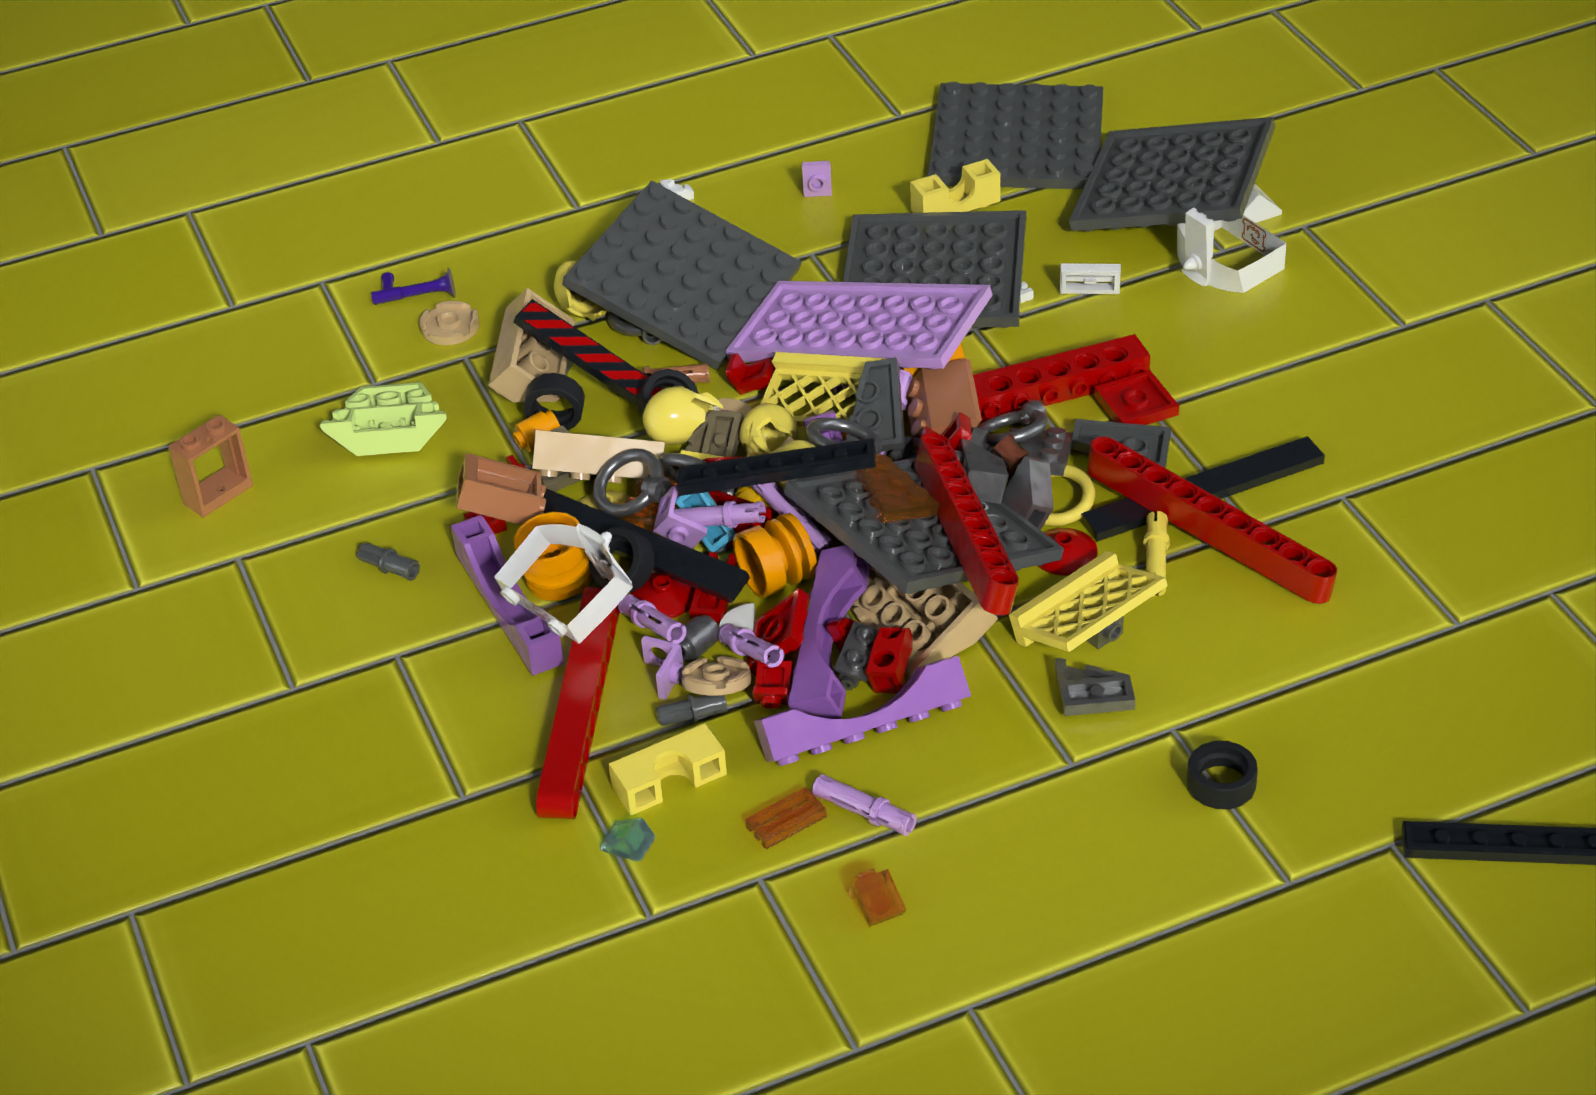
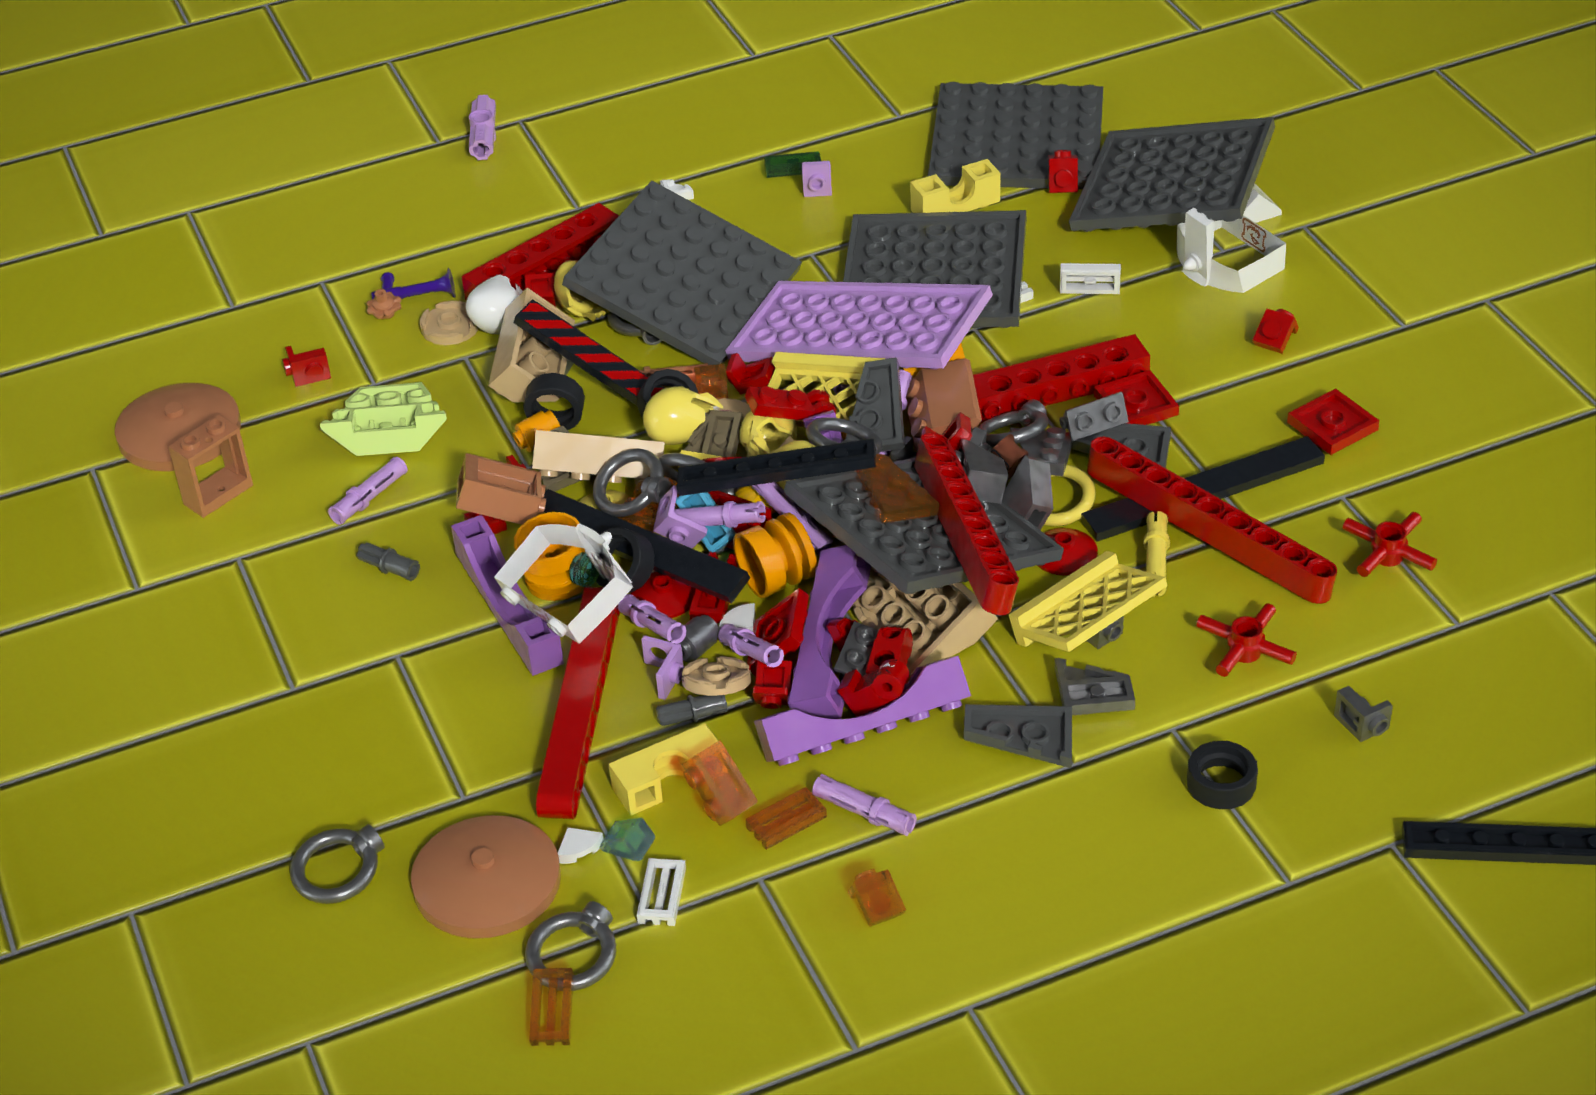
none -> nougat dish [115,383,241,471]
none -> red bracket [282,346,331,387]
none -> flat silver piece [290,824,385,904]
none -> lavender pin [328,457,408,525]
none -> nougat plant [367,289,401,320]
none -> nougat dish [411,815,561,938]
none -> red brick [461,203,619,300]
none -> white helmet [466,275,523,334]
none -> lavender piece [469,95,496,160]
none -> red bracket [525,273,557,307]
none -> flat silver piece [525,901,616,991]
none -> clear orange tile [529,968,574,1046]
none -> white tile [557,828,604,864]
none -> clear green tile [569,552,599,587]
none -> white tile [637,858,686,926]
none -> clear orange bracket [681,740,758,826]
none -> clear orange bracket [694,364,728,399]
none -> red hinge [744,386,836,420]
none -> clear green tile [764,151,821,178]
none -> red leg [837,659,910,717]
none -> dark grey wing [964,704,1072,768]
none -> red bracket [1048,150,1078,193]
none -> flat silver hinge [1059,392,1129,441]
none -> red bar [1196,603,1297,677]
none -> red bracket [1252,308,1299,354]
none -> red plate [1287,388,1380,455]
none -> flat silver bracket [1334,686,1393,742]
none -> red bar [1342,512,1437,577]

